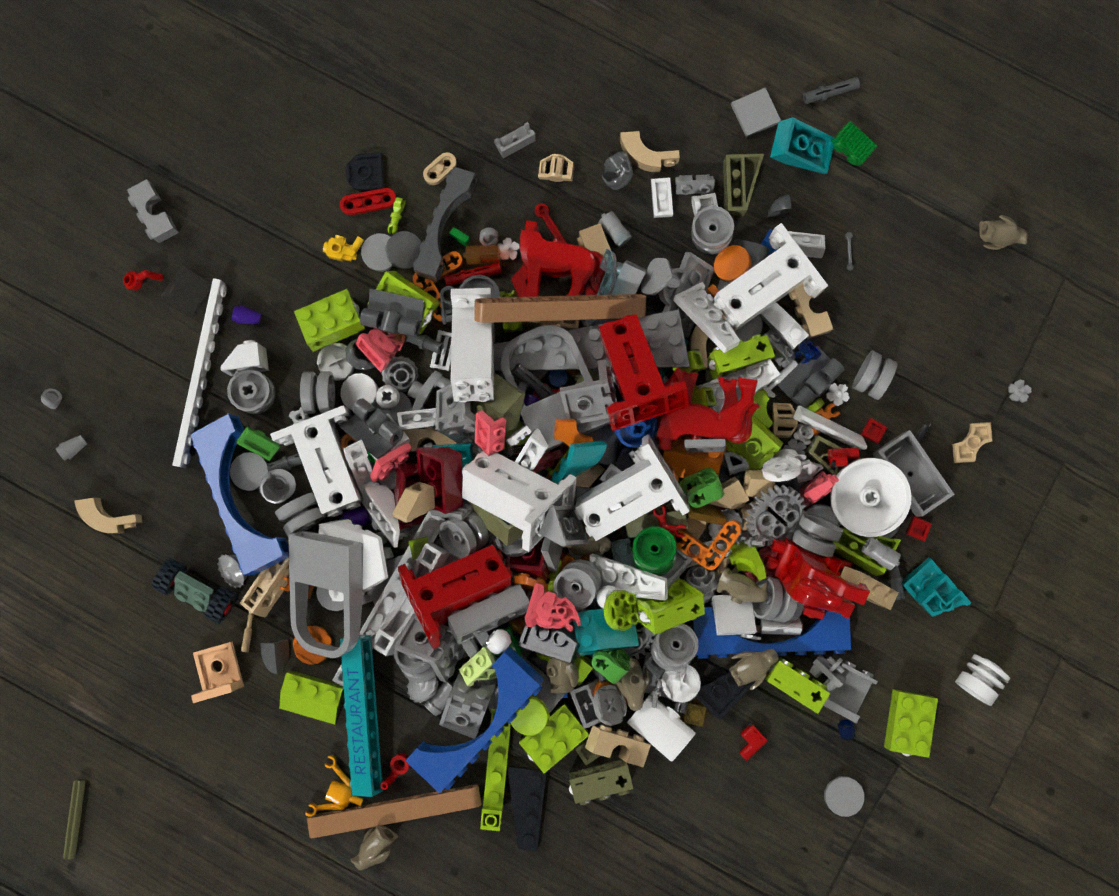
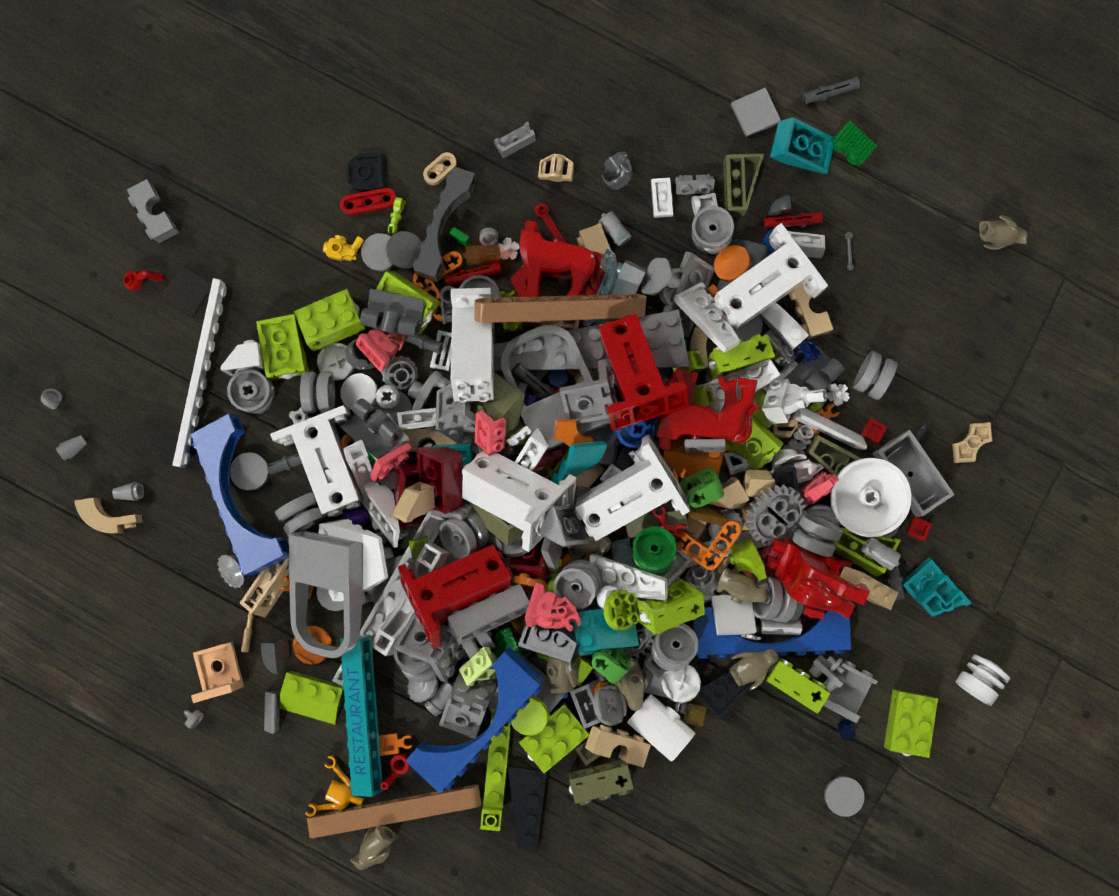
olive axle [63,779,85,860] -> none
plate [152,558,238,625] -> none
dark purple cone [232,305,262,324] -> none
bright green tile [236,426,281,461] -> none
light grey helmet [259,469,296,504] -> none
white piece [486,629,511,654] -> none
tan arch [620,131,680,172] -> none
light grey hand [651,678,662,708] -> none
light grey hand [737,536,765,547] -> none
red piece [739,722,768,761] -> none
white tile [762,456,802,482] -> none
red piece [828,447,859,467] -> none
light grey plant [1008,379,1032,403] -> none
none -> light grey cone [112,482,144,501]
none -> light grey tile [184,710,204,729]
none -> lime piece [256,314,309,381]
none -> light grey slope [264,691,280,734]
none -> orange plate [379,733,413,756]
none -> white brick [762,378,827,424]
none -> red pin [764,212,823,230]

